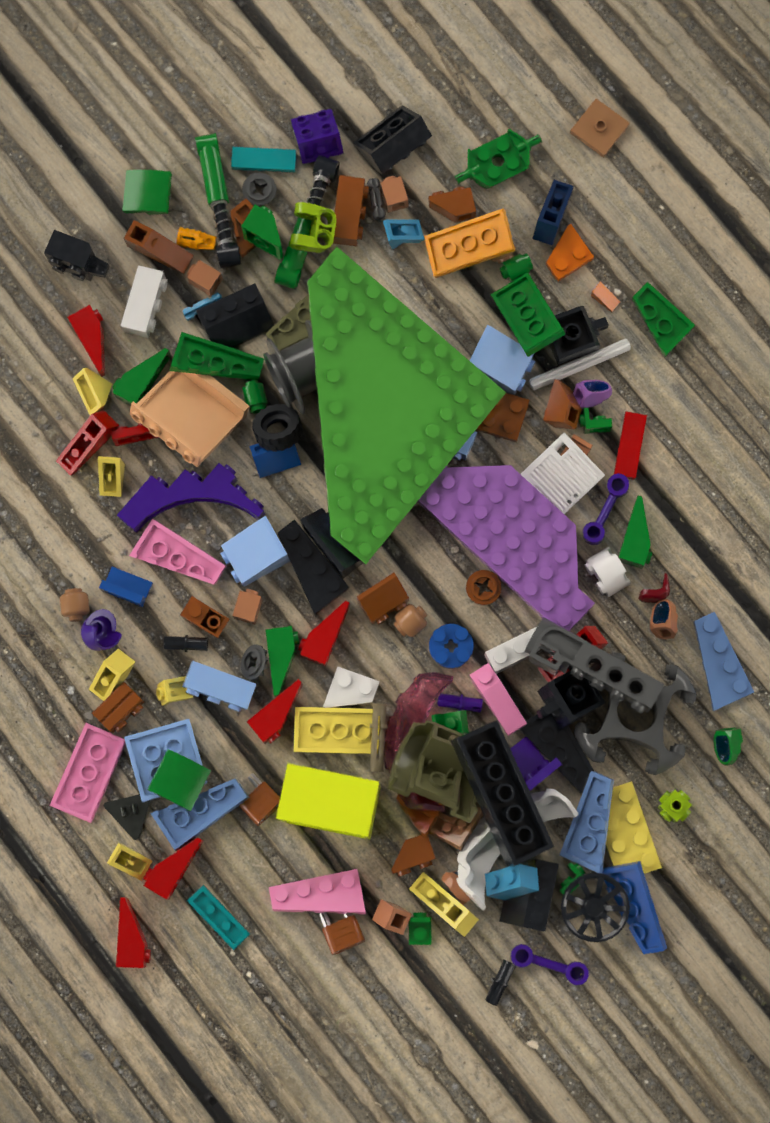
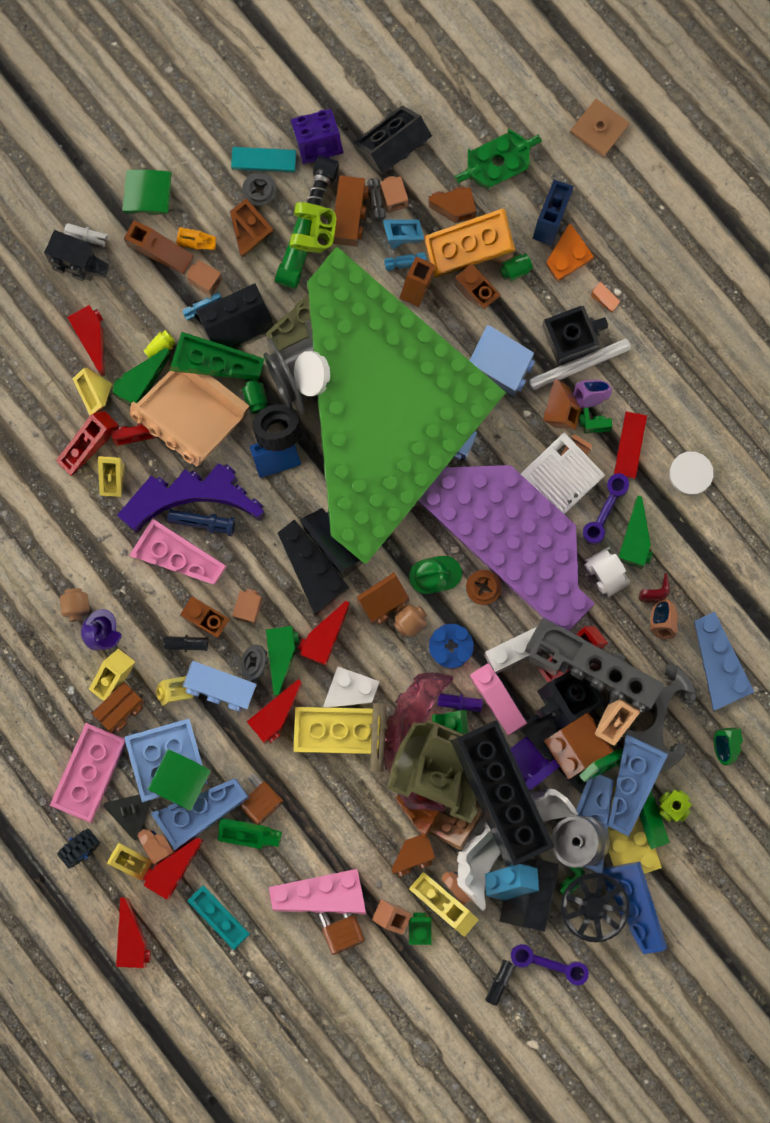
blue panel [99,567,153,607] -> none
white brick [121,265,168,338] -> none
piece [195,133,242,269] -> none
light blue slope [220,516,290,587] -> none
green slope [241,204,283,260] -> none
neon yellow piece [276,763,381,840] -> none
dark orange plate [476,393,530,443] -> none
green tile [491,272,566,357] -> none
green wing [632,282,695,357] -> none
none -> black wheel [57,829,101,869]
none -> white axle [64,223,108,247]
none -> nougat rock [138,829,174,865]
none -> neon yellow cone [143,330,176,358]
none -> dark blue pin [167,509,235,537]
none -> green hinge [218,818,282,849]
none -> white tile [294,351,330,396]
none -> dark azure axle [384,253,427,271]
none -> dark orange slope [399,256,437,307]
none -> green piece [409,556,462,594]
none -> dark orange slope [455,263,501,310]
none -> dark orange slope [544,712,613,780]
none -> flat silver wheel [551,816,610,867]
none -> green tile [579,747,624,782]
none -> light nougat slope [595,699,640,746]
none -> medium blue wing [608,734,668,836]
none -> green tile [639,789,670,849]
none -> white tile [669,452,713,495]

